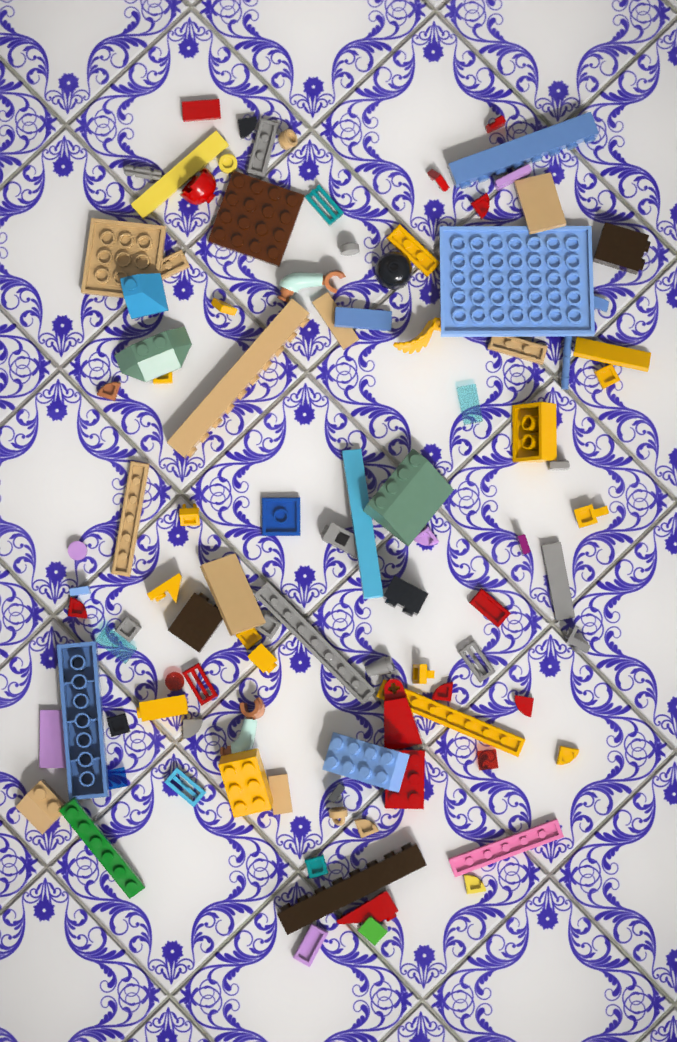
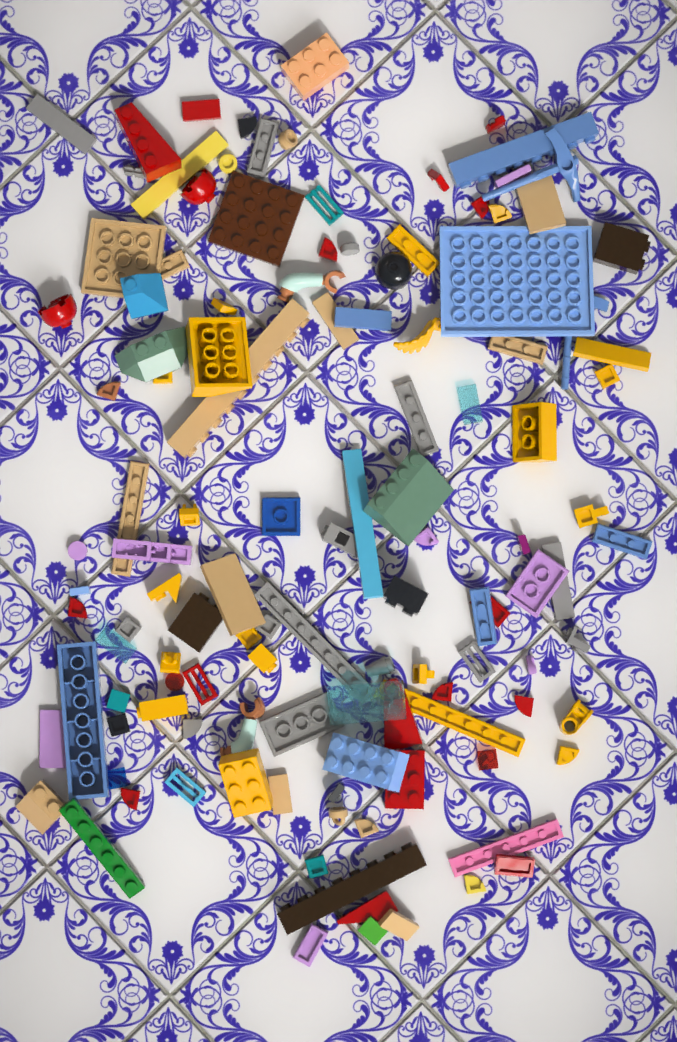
light grey tile [549,460,570,470] -> none
none -> light grey tile [26,93,97,155]
none -> red cylinder [38,294,77,329]
none -> teal tile [106,689,131,713]
none -> lavender slope [112,538,193,565]
none -> red wedge [114,102,182,183]
none -> red tile [121,787,141,810]
none -> yellow tile [160,652,181,673]
none -> yellow slope [185,317,252,397]
none -> light grey tile [259,691,345,757]
none -> light nougat brick [281,32,349,101]
none -> red tile [318,238,337,262]
none -> clear light blue plate [327,680,407,725]
none -> tan tile [378,908,420,941]
none -> light grey tile [394,380,439,457]
none -> medium blue tile [469,586,498,646]
none -> medium blue piece [481,128,581,202]
none -> yellow tile [488,204,512,224]
none -> tile [494,854,535,878]
none -> lavender tile [505,549,570,618]
none -> lavender tile [526,655,537,675]
none -> yellow piece [559,699,594,735]
none -> medium blue tile [592,523,653,560]

